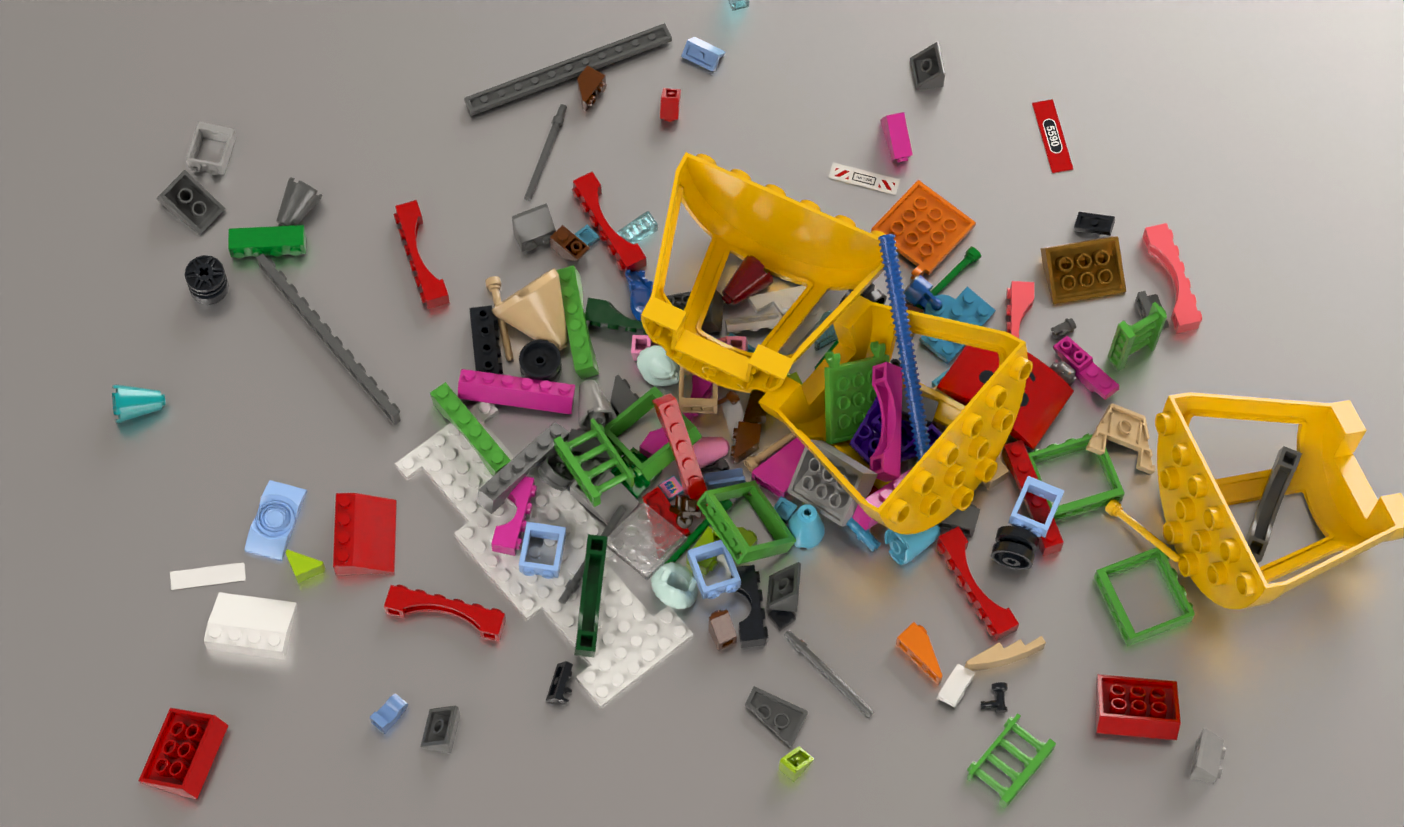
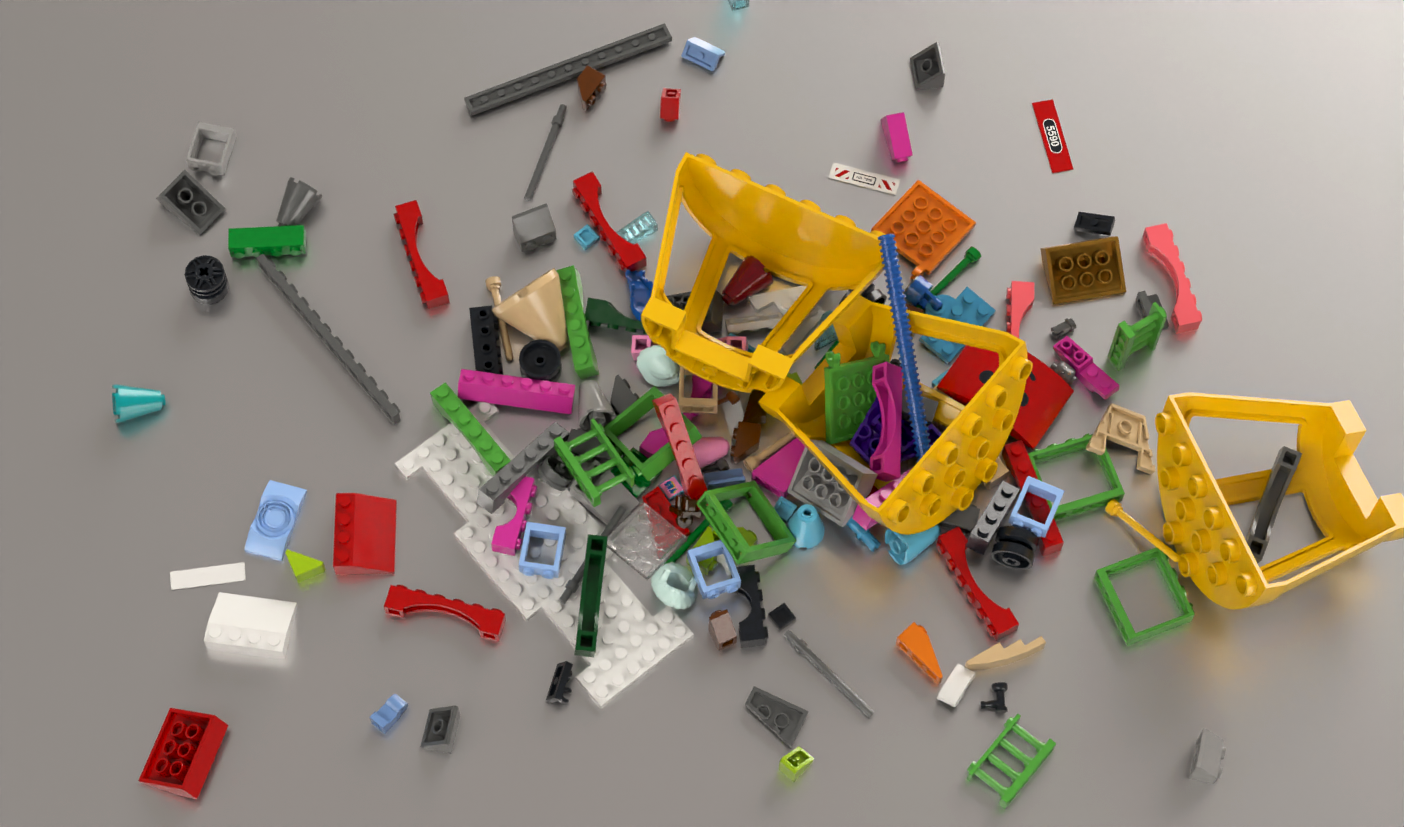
reddish brown slope [550,225,590,261] -> none
dark grey slope [766,562,801,612] -> none
red slope [1096,674,1181,740] -> none
none -> arch [966,481,1020,555]

